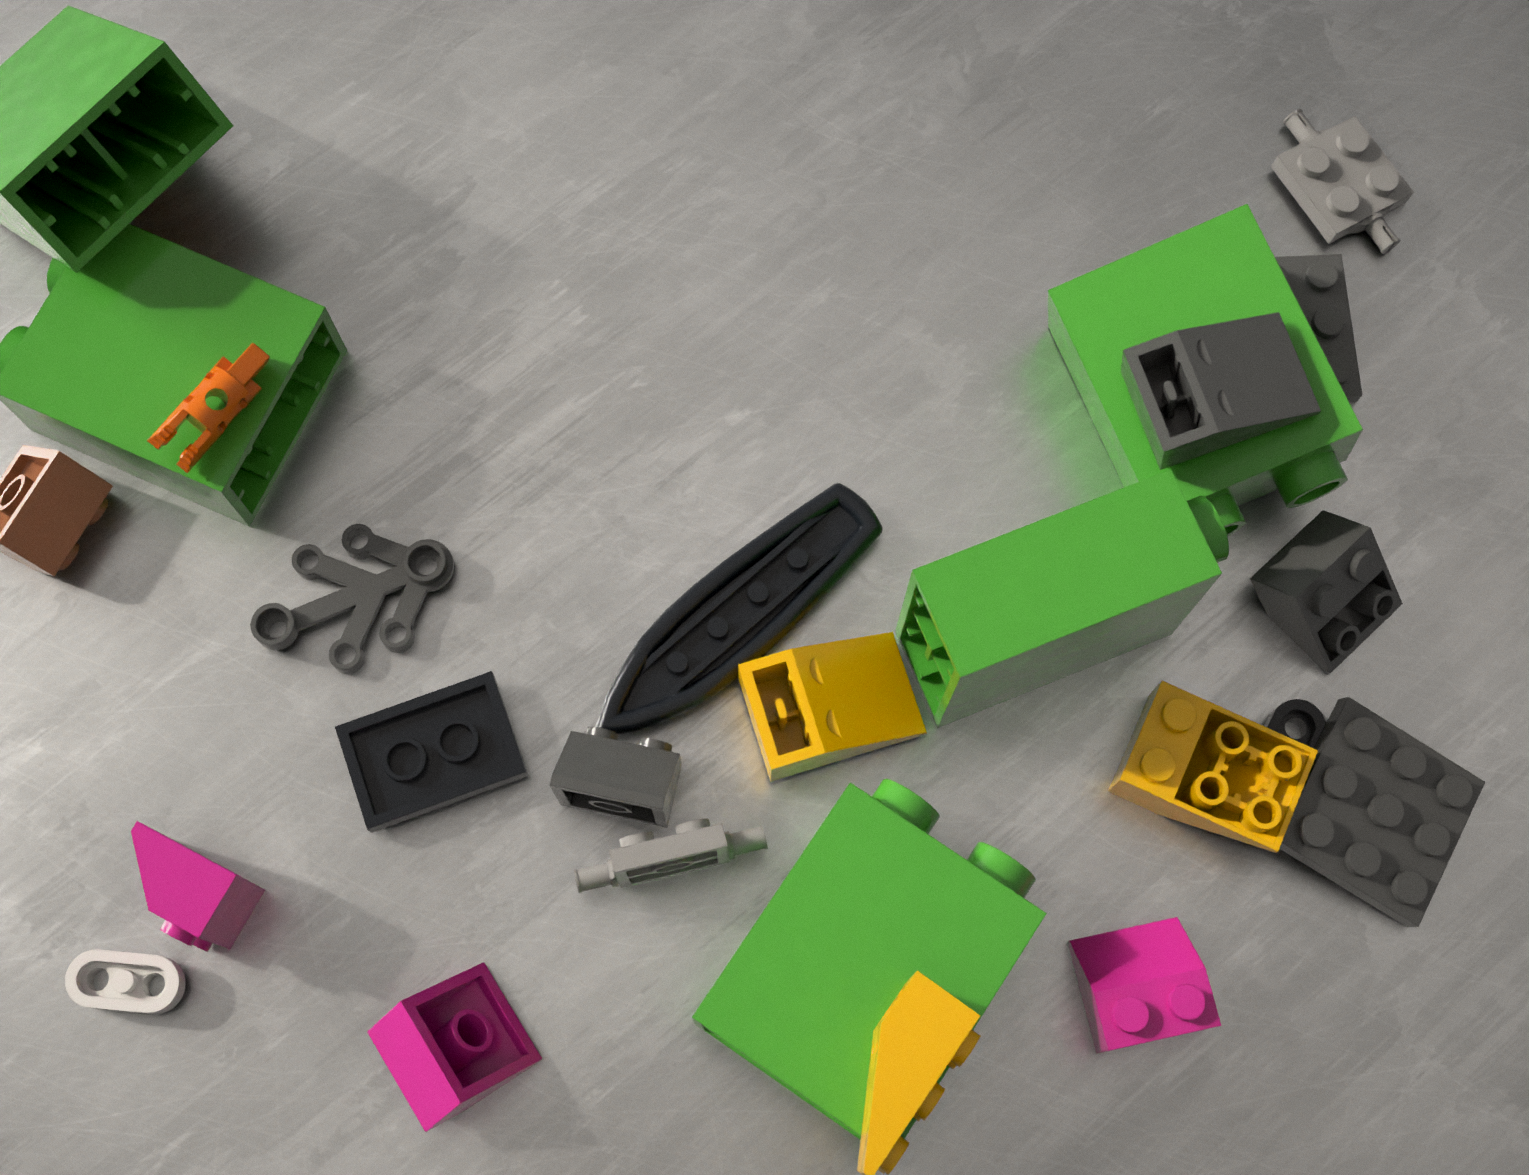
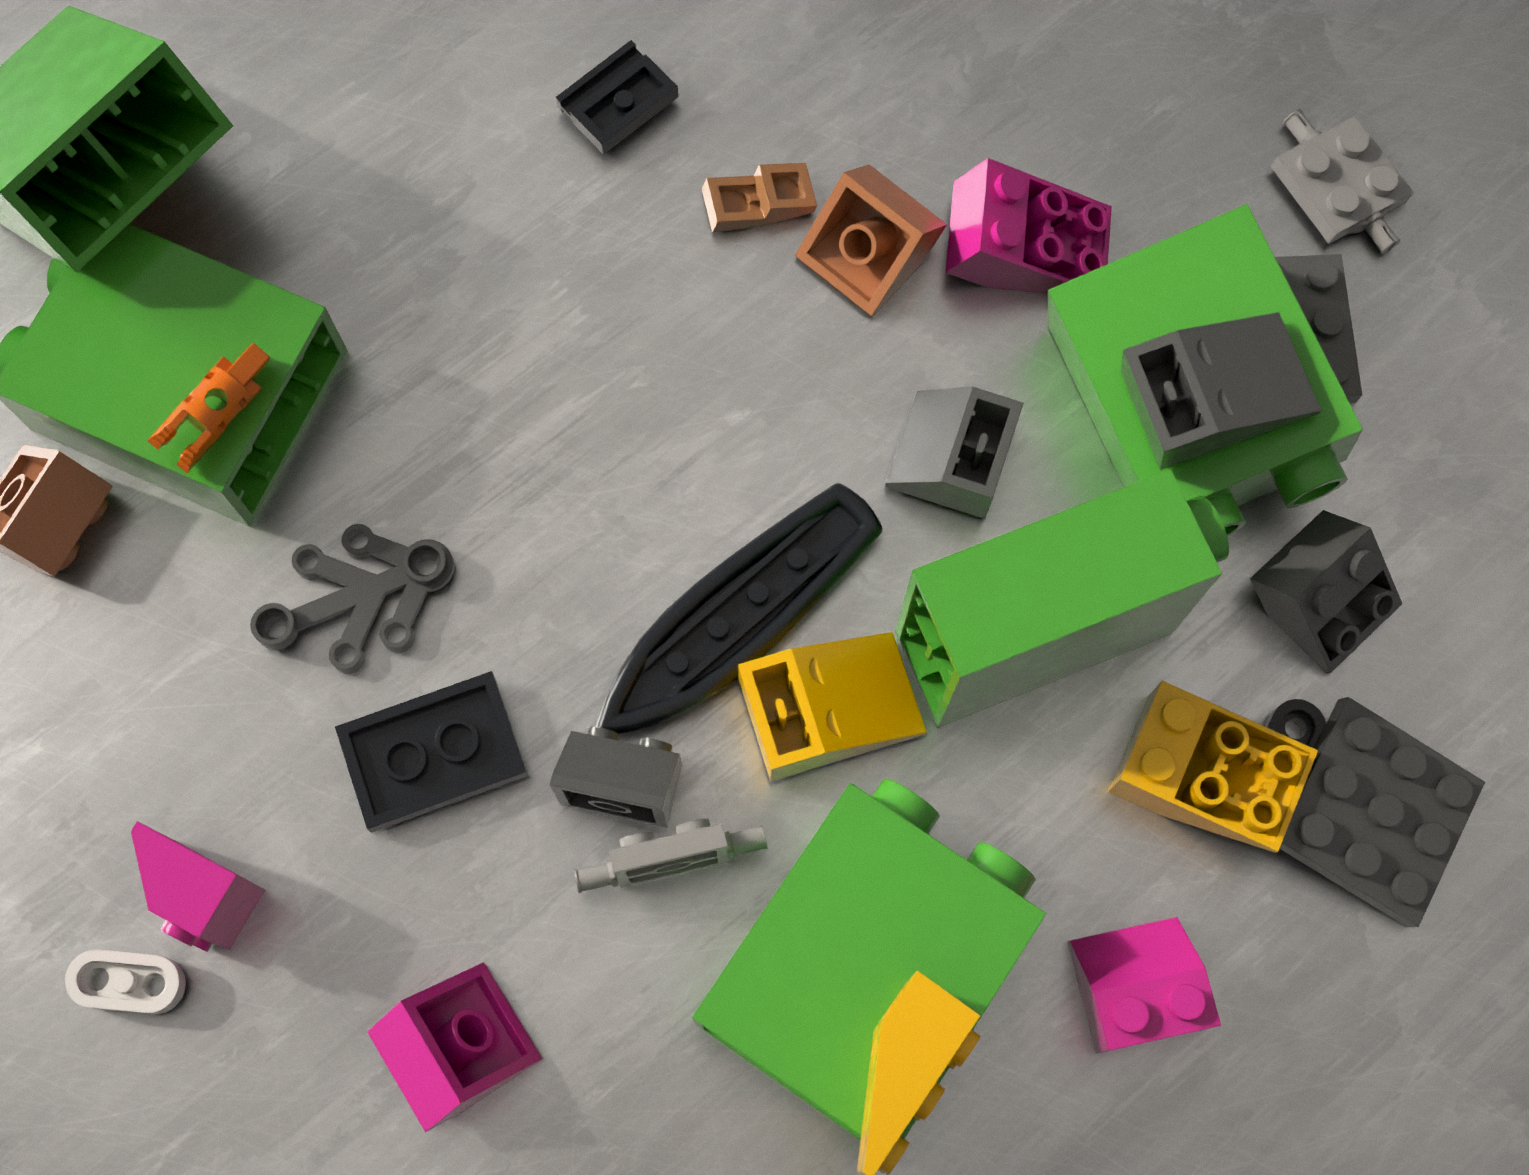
none -> black plate [556,40,679,155]
none -> medium nougat slope [702,163,817,232]
none -> nougat slope [795,164,947,316]
none -> dark grey slope [885,387,1024,519]
none -> dark pink slope [945,158,1112,294]

